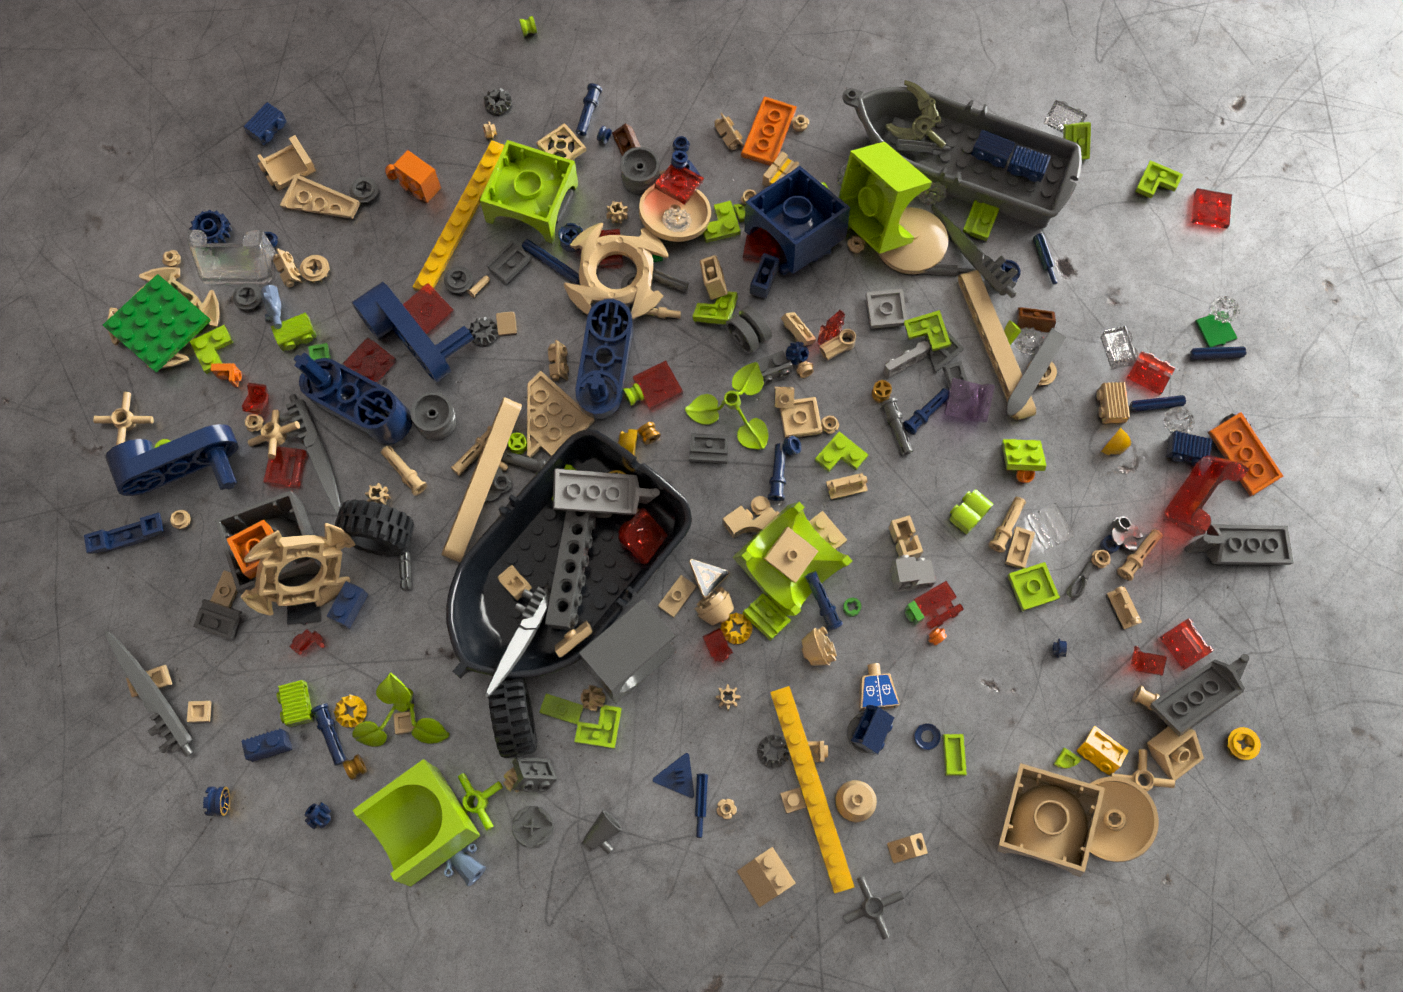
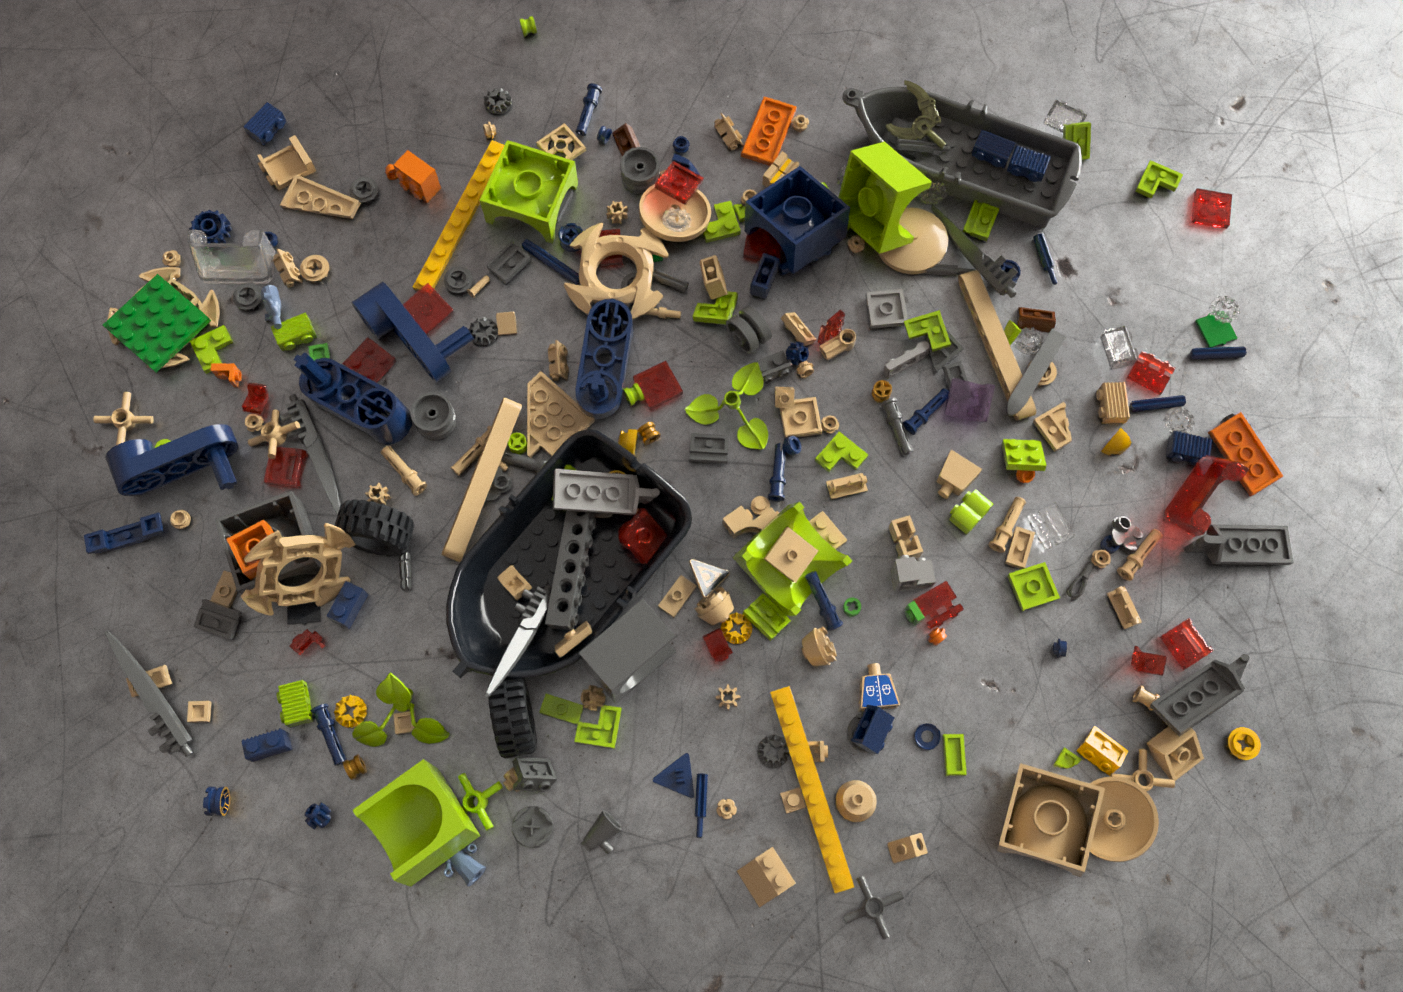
dark blue bush [671,150,688,169] -> none
none -> tan torso [936,450,982,499]
none -> tan wing [1033,402,1072,452]

